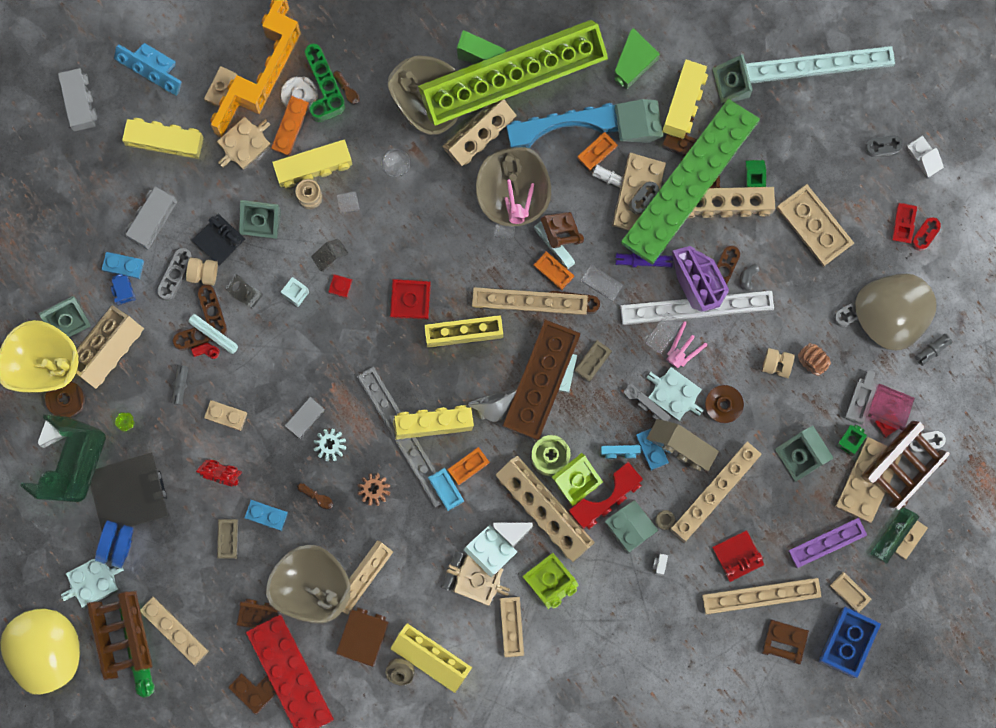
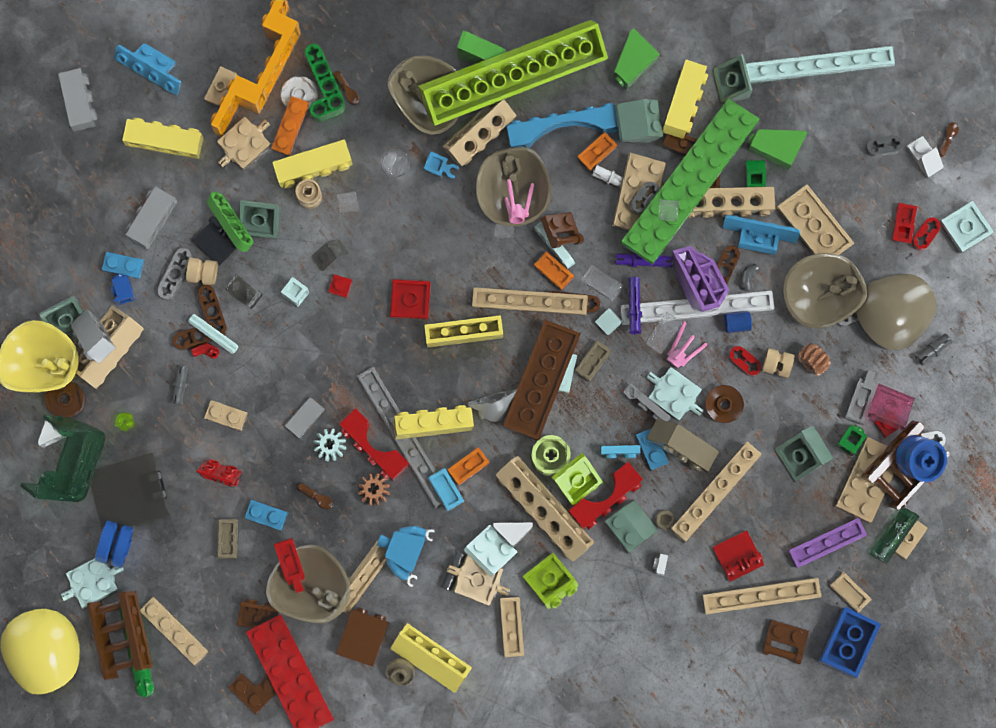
none -> light grey brick [70,309,116,363]
none -> bright green beam [206,192,253,252]
none -> red hinge [274,537,305,593]
none -> red arch [339,408,410,481]
none -> dark azure torso [377,526,435,587]
none -> dark azure plate [423,152,459,179]
none -> light aqua tile [595,308,622,336]
none -> dark purple pin [627,277,642,335]
none -> clear tile [658,199,679,221]
none -> dark azure bracket [722,215,800,255]
none -> blue piece [724,311,752,334]
none -> red beam [729,346,761,377]
none -> bright green slope [747,129,807,170]
none -> dark tan piece [783,253,867,329]
none -> blue wheel [896,435,947,482]
none -> reddish brown piece [938,122,959,158]
none -> light aqua plate [940,201,994,253]

